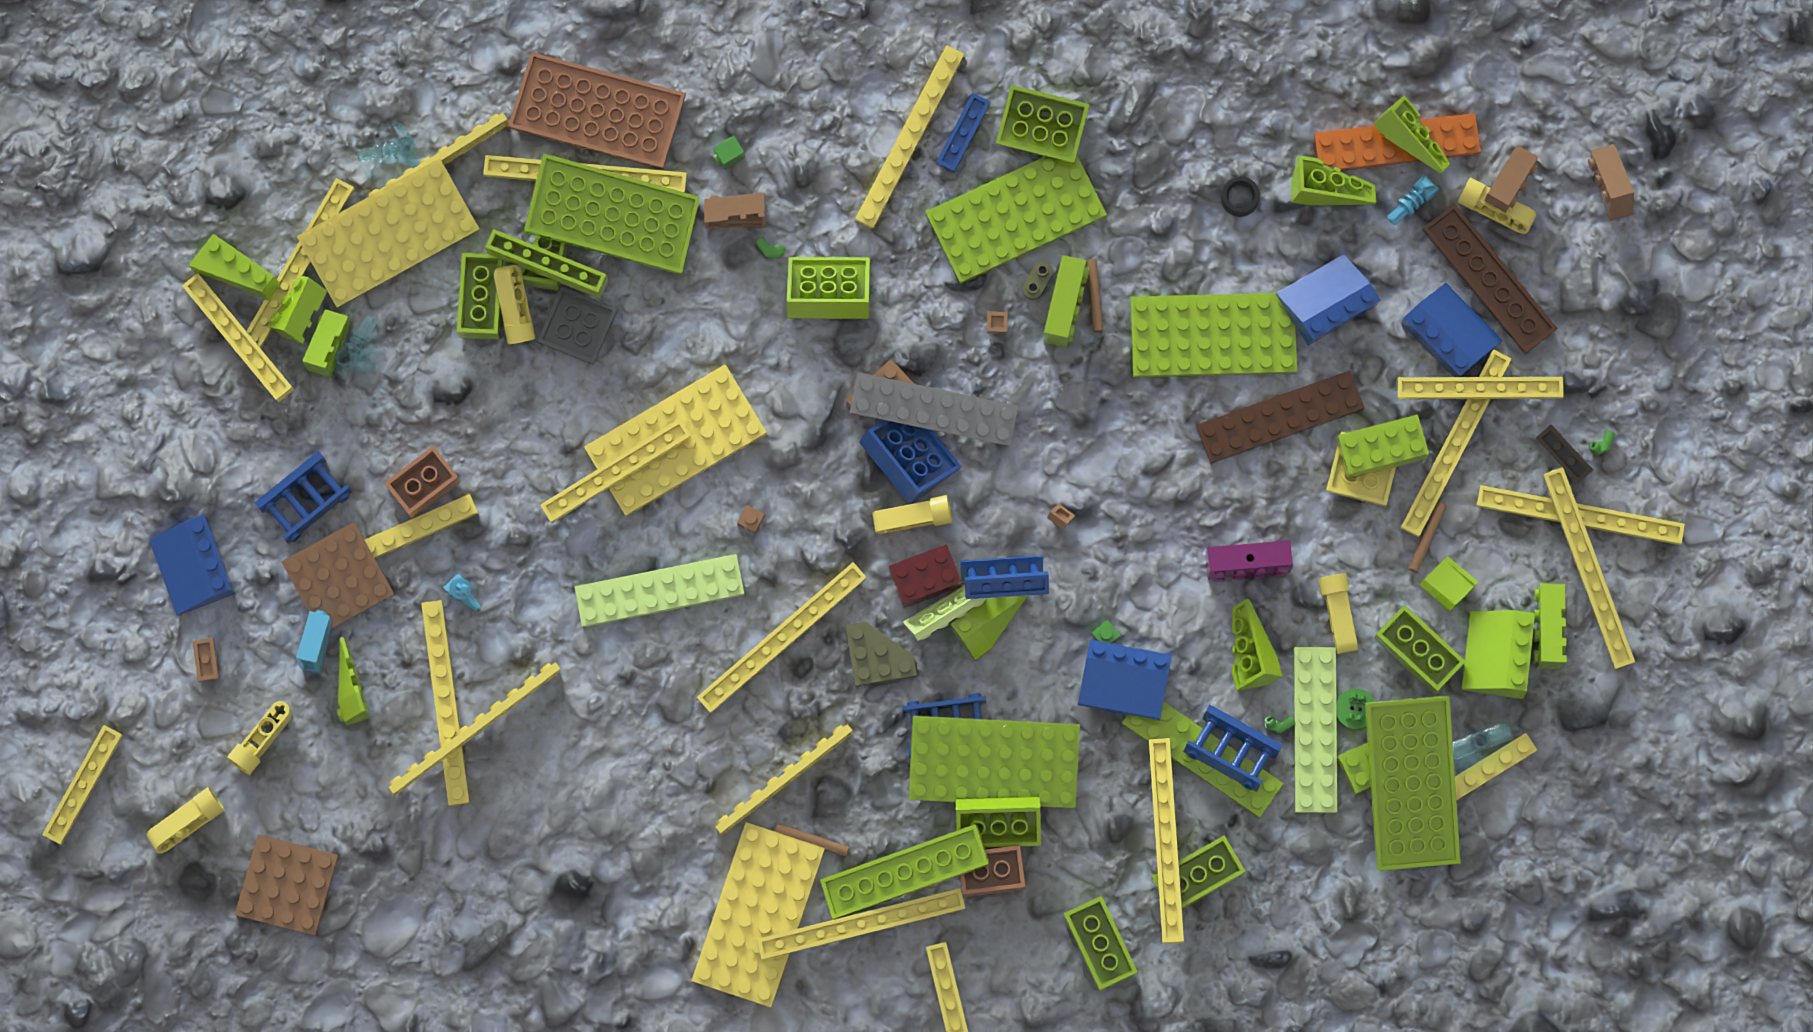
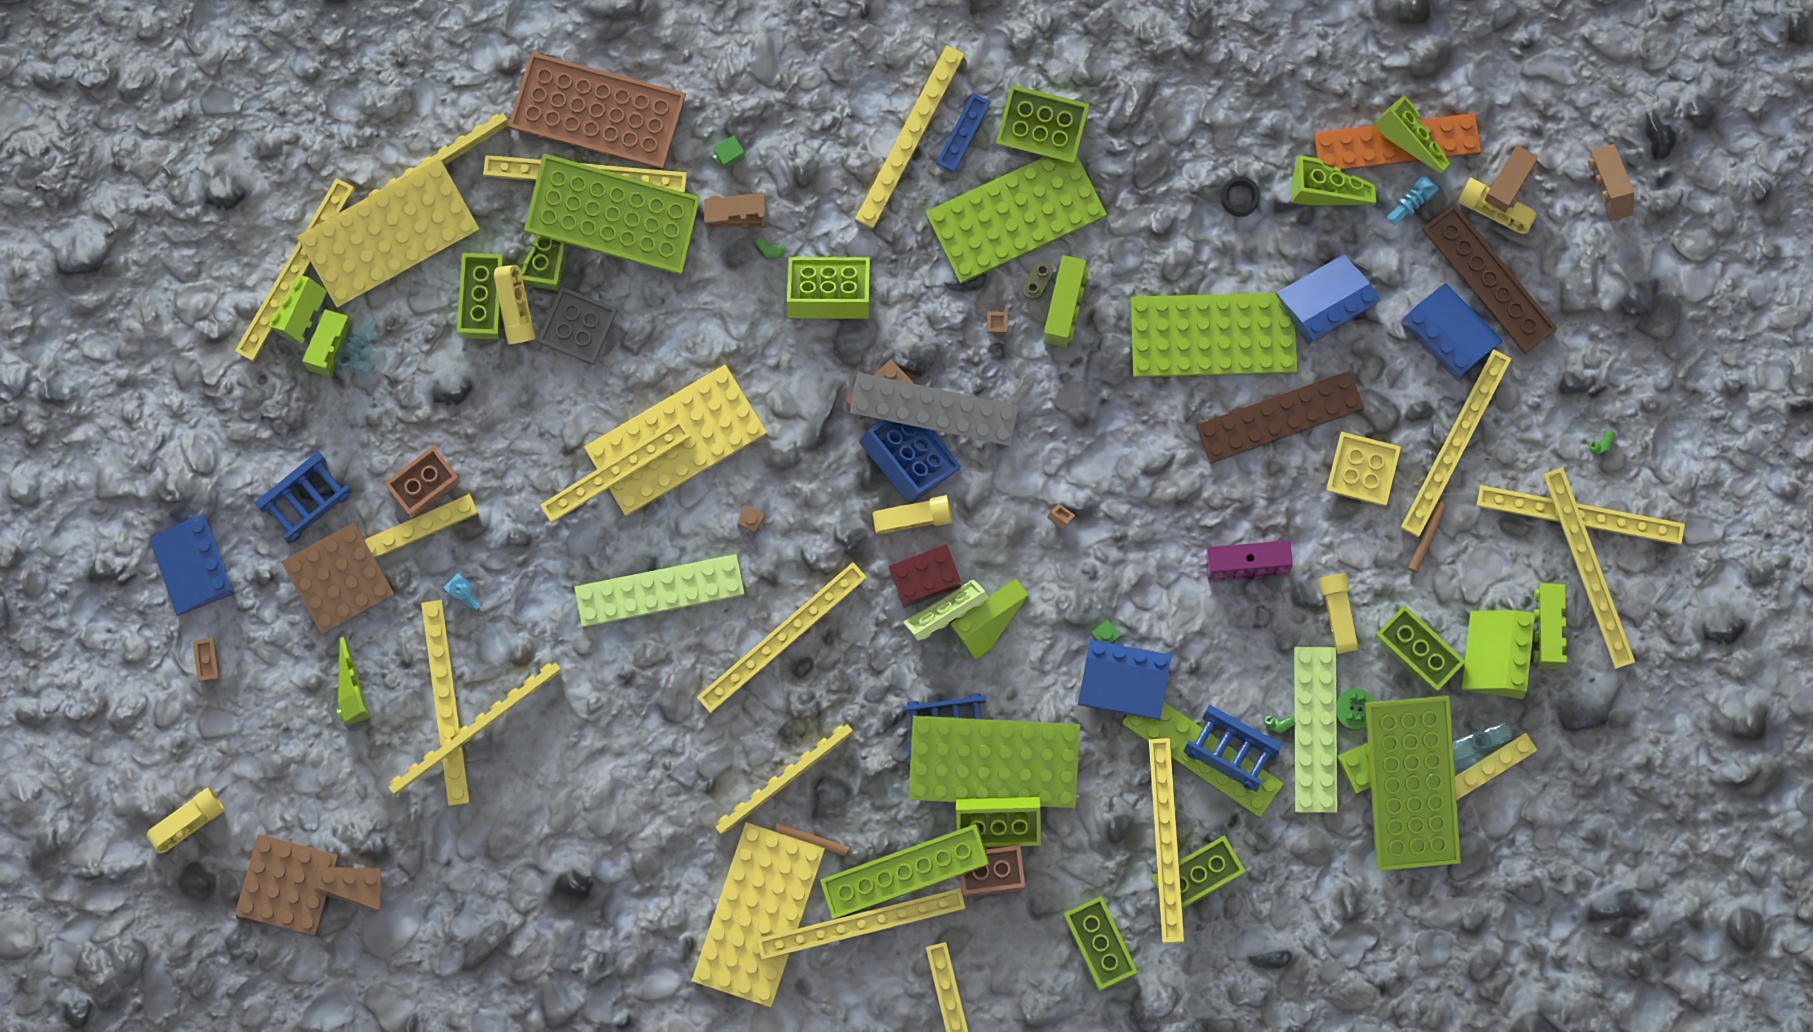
light yellow plate [42,725,123,845] -> none
light yellow plate [182,273,294,403] -> none
lime wedge [188,234,281,300] -> none
light yellow beam [227,701,292,776] -> none
medium azure slope [296,610,332,674] -> none
clear light blue piece [357,121,418,163] -> none
lime brick [485,229,608,299] -> none
olive plate [845,622,917,687] -> none
blue fence [960,555,1049,599] -> none
medium nougat piece [1087,259,1103,333] -> none
lime wedge [1232,599,1283,691] -> none
lime brick [1336,415,1429,479] -> none
light yellow plate [1397,377,1564,399] -> none
lime slope [1419,556,1479,611] -> none
dark brown brick [1536,424,1594,484] -> none
none -> medium nougat wedge [314,867,381,913]

